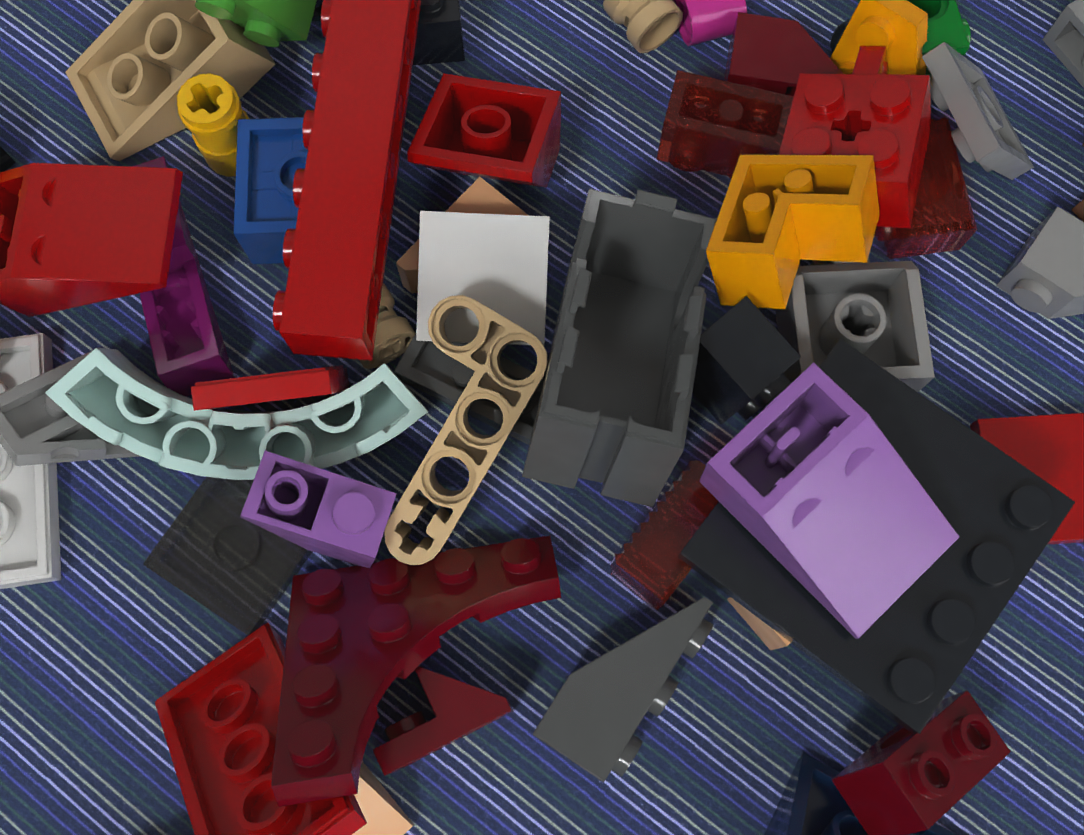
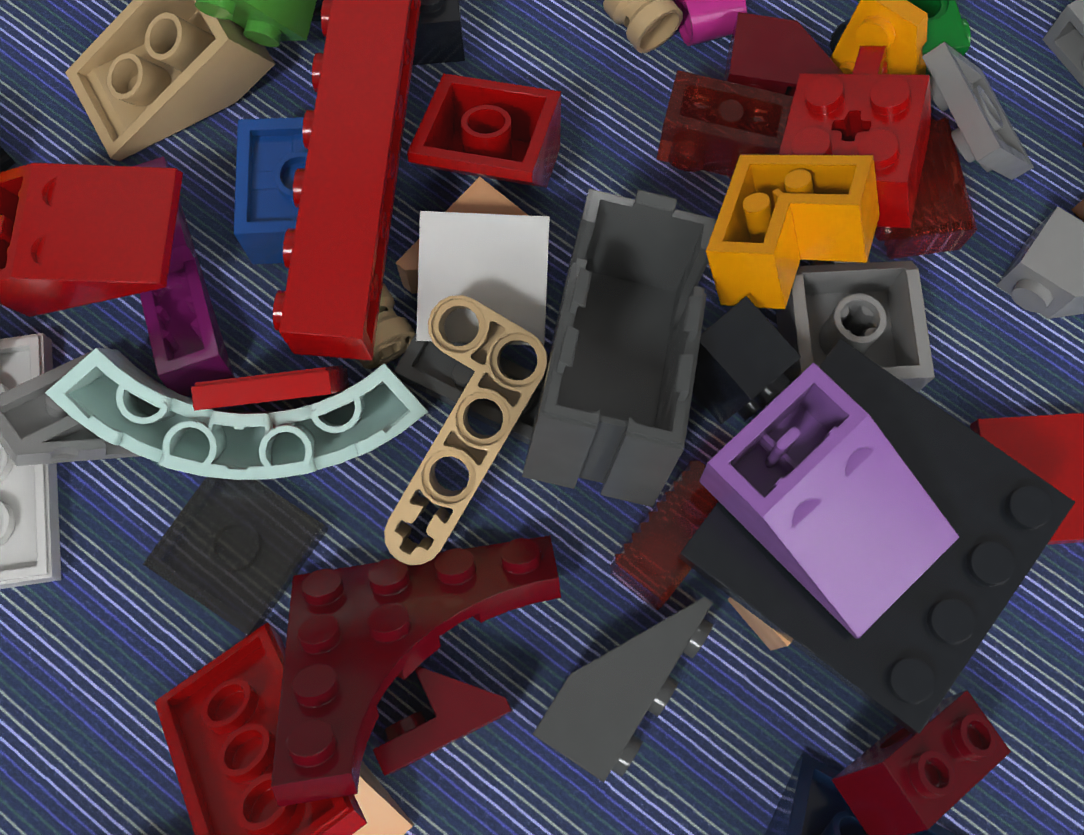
yellow piece [177,73,249,177] -> none
medium lavender slope [241,451,397,568] -> none

